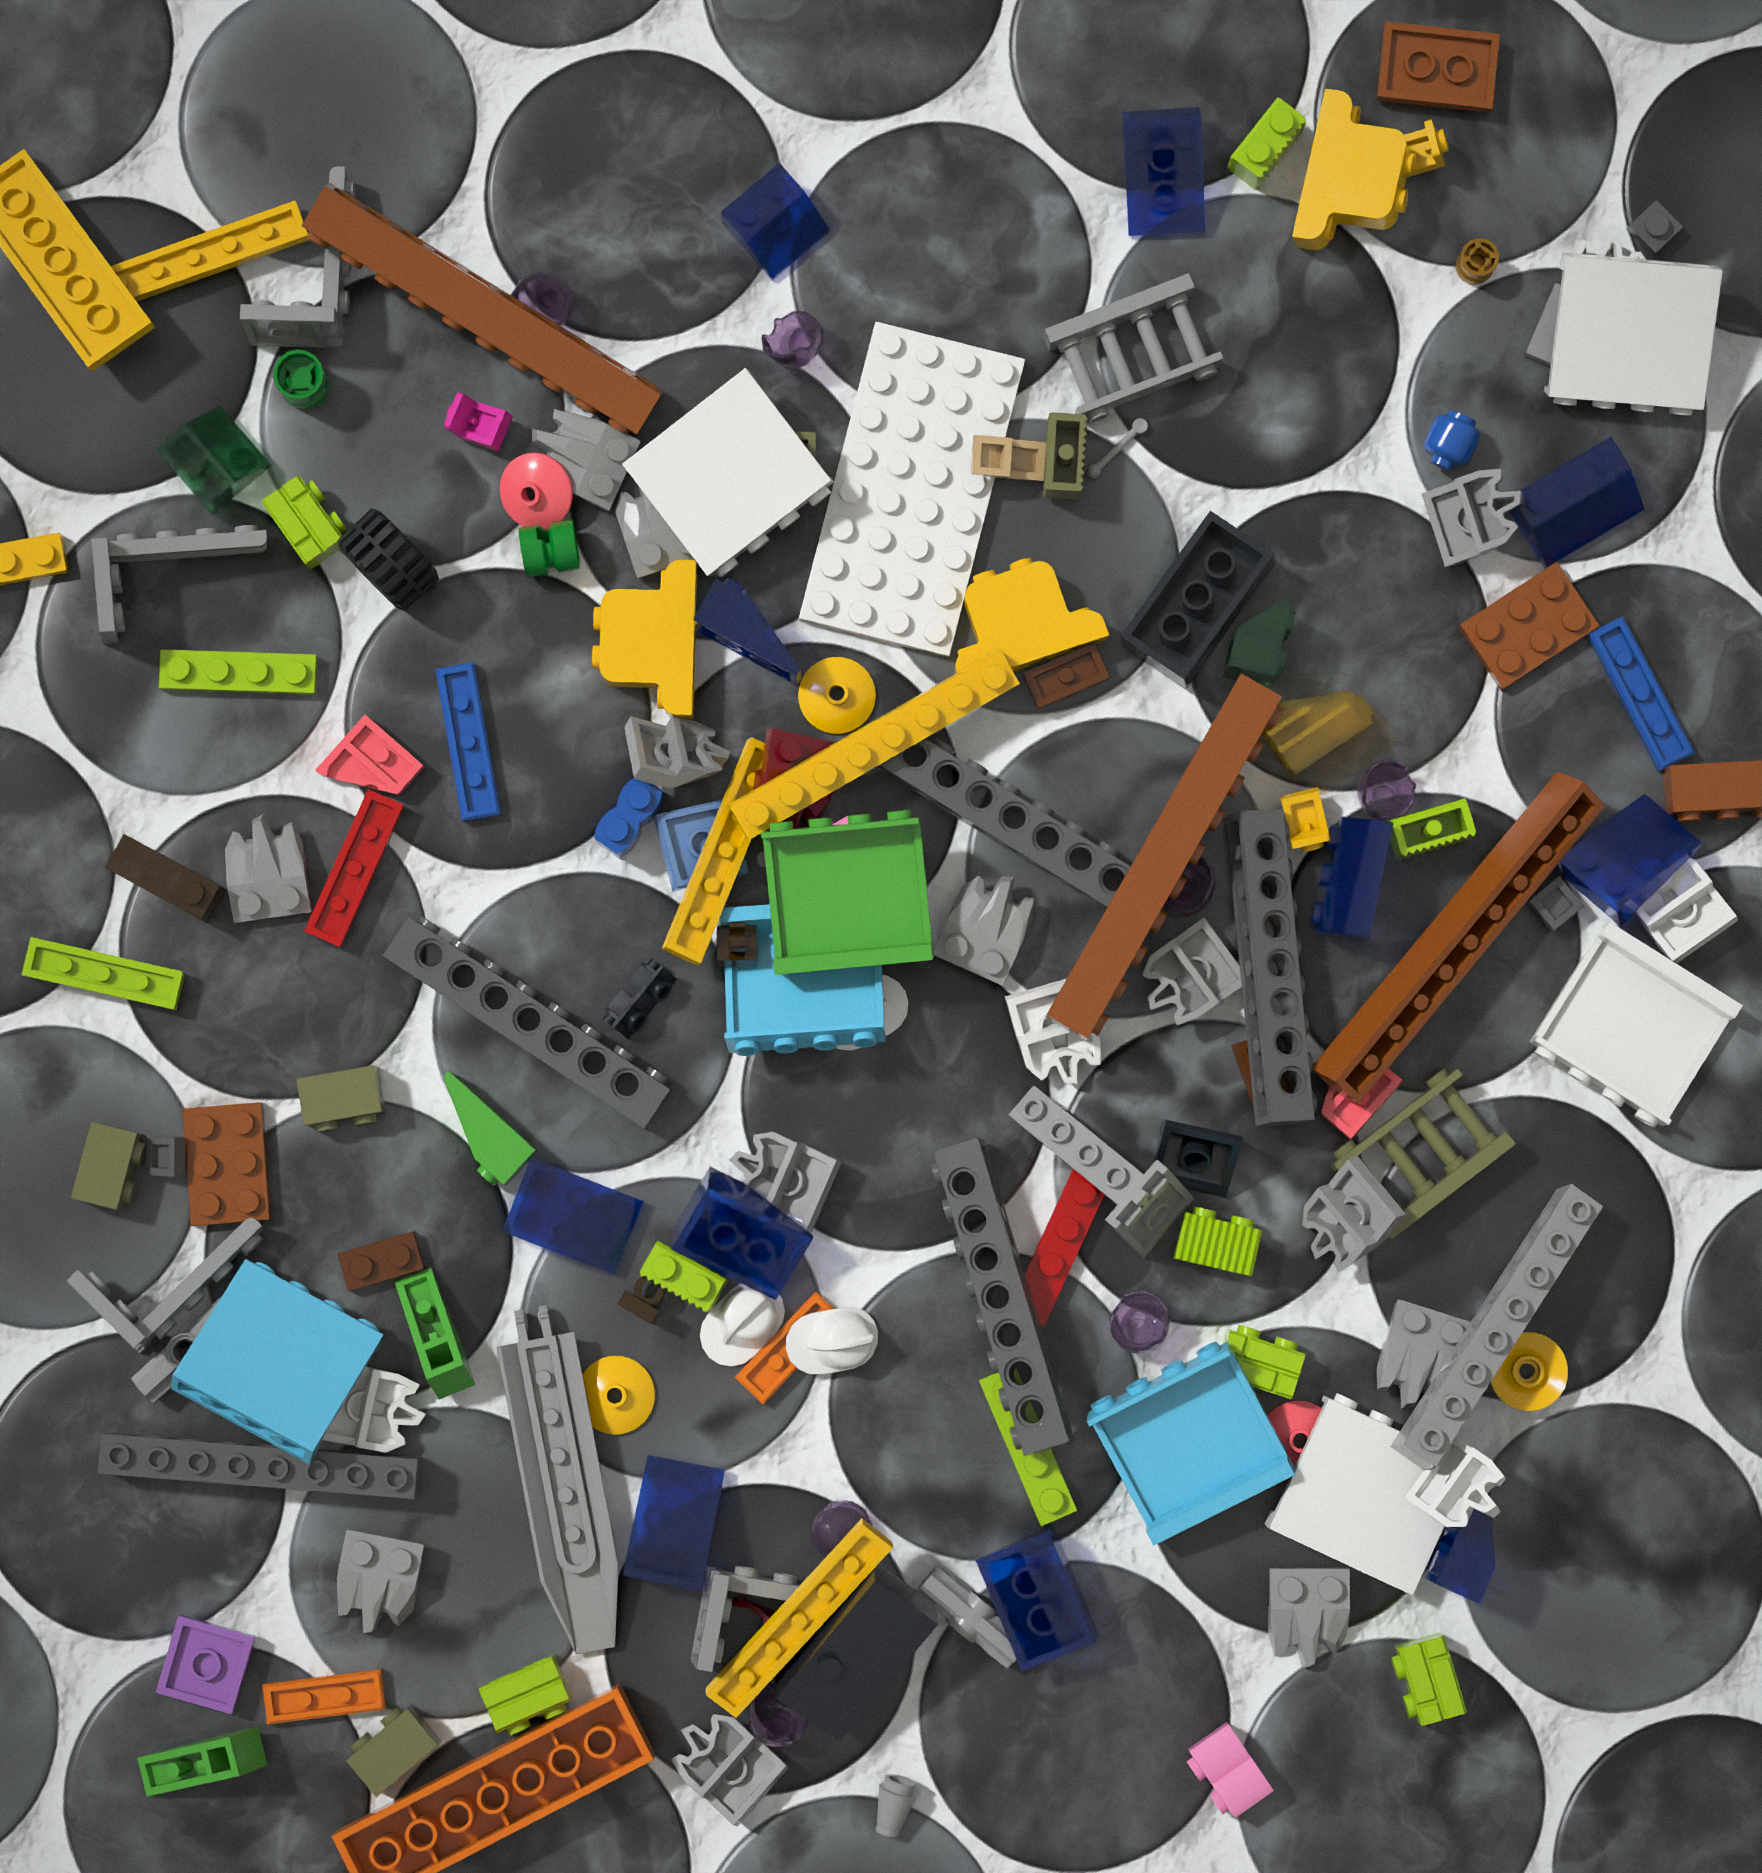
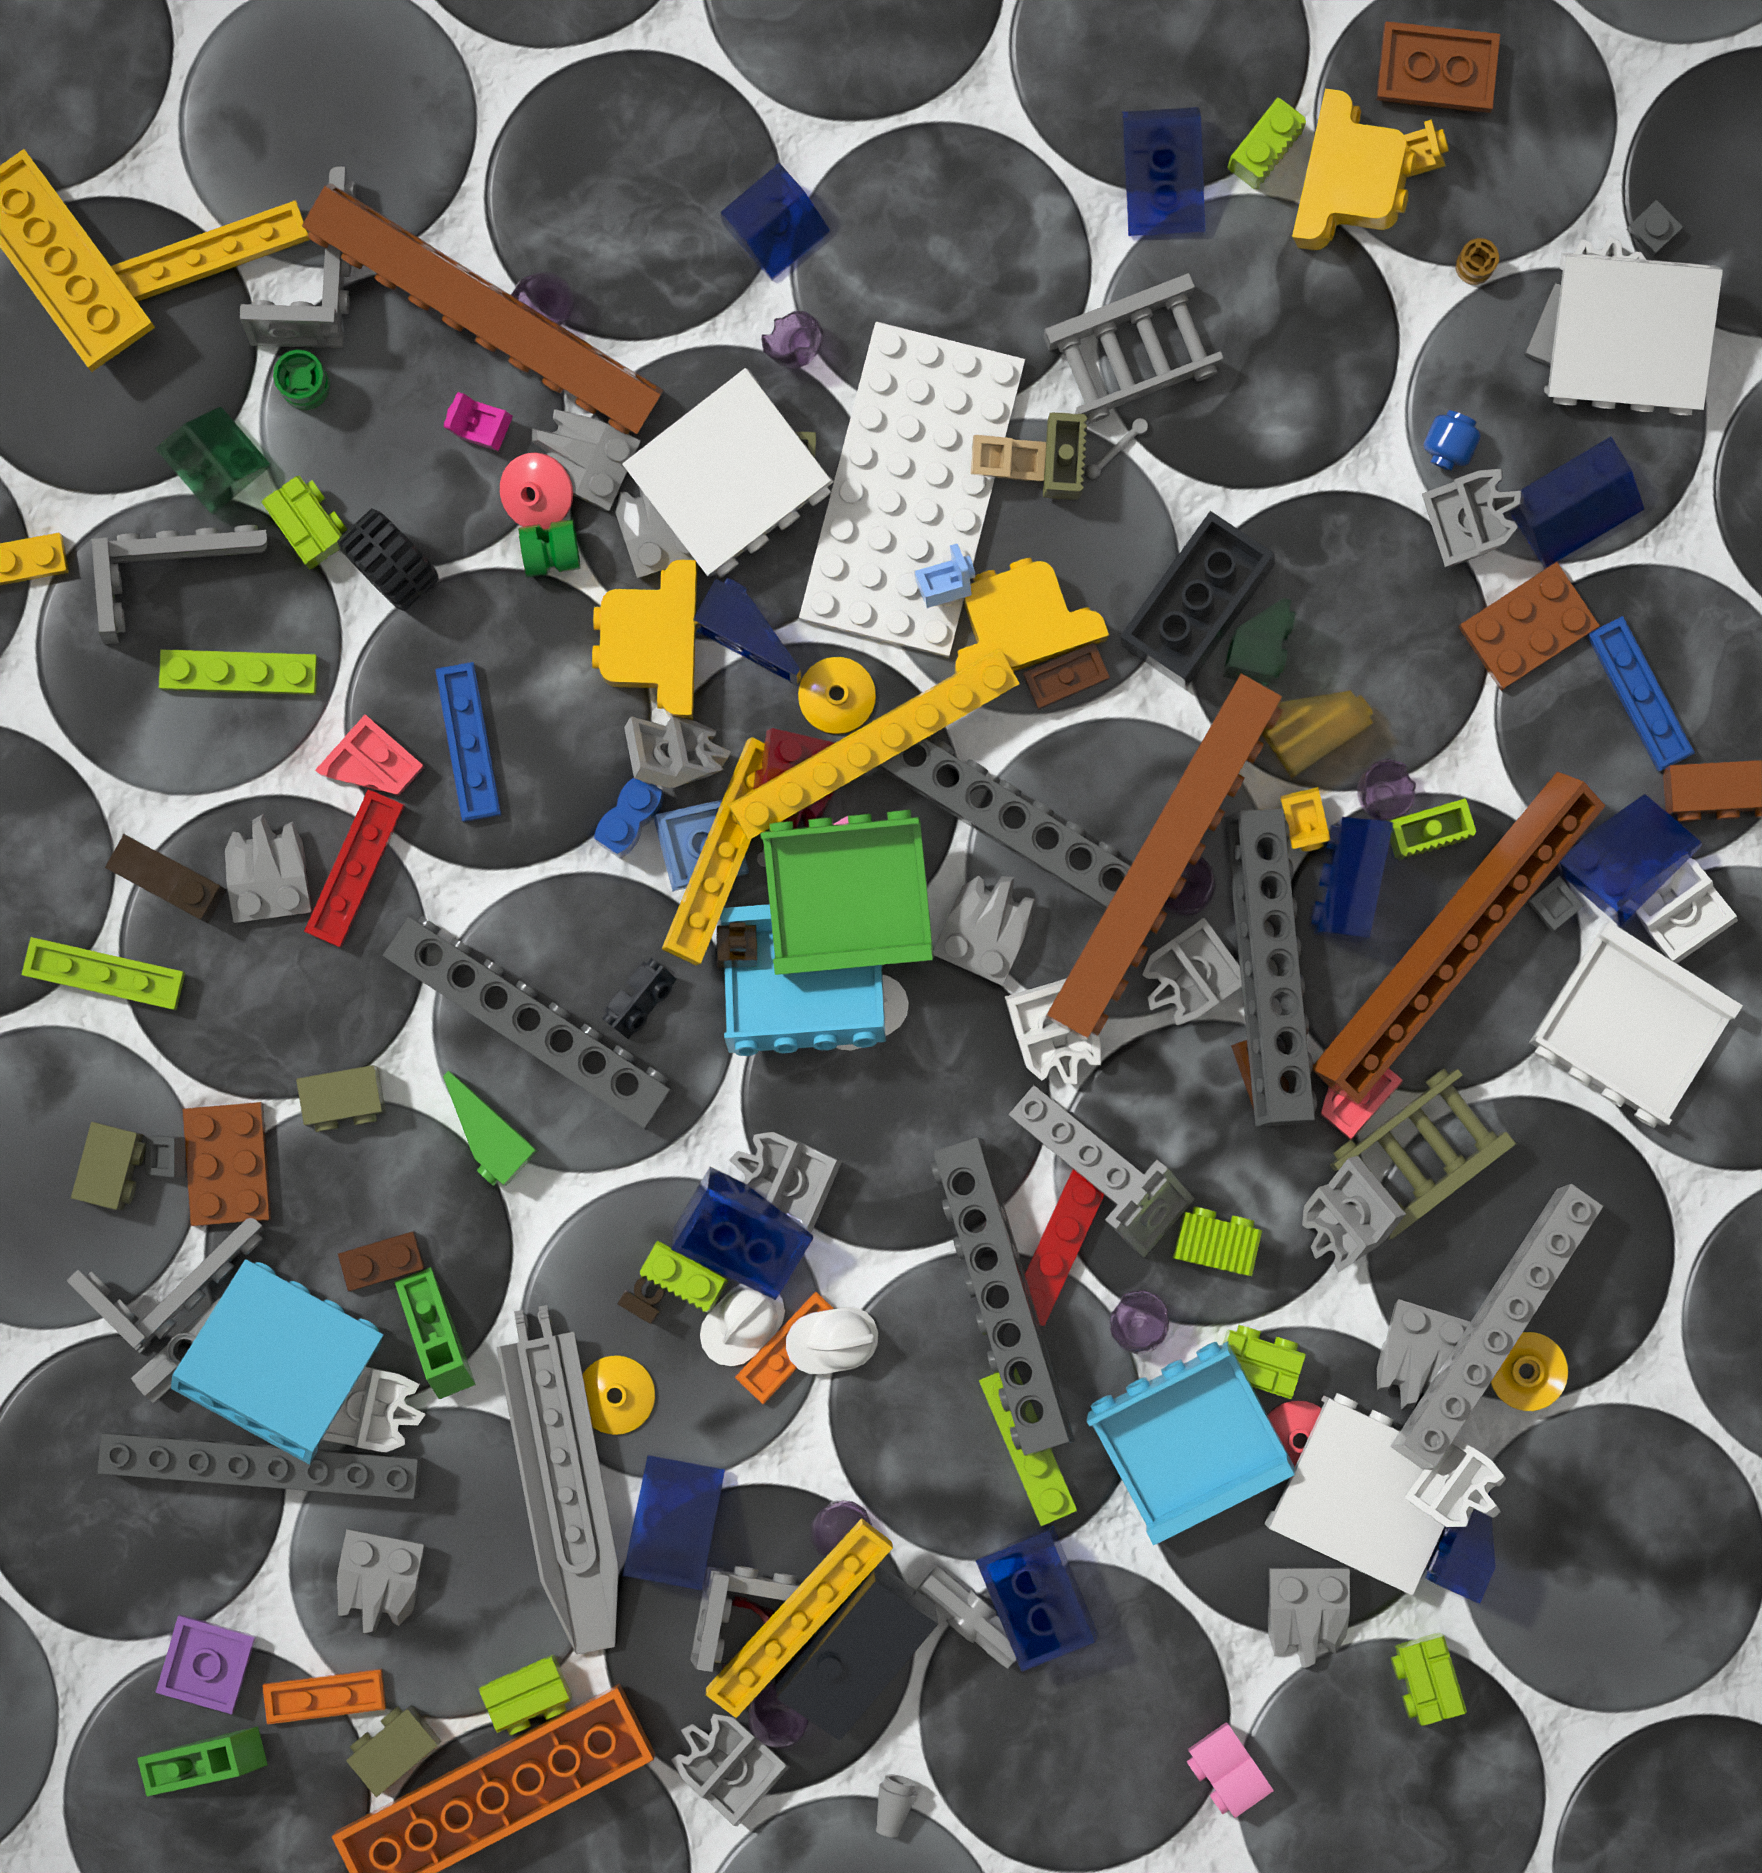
clear blue slope [502,1158,644,1274] -> none
black slope [1153,1120,1243,1197] -> none
none -> light blue bracket [915,544,975,608]

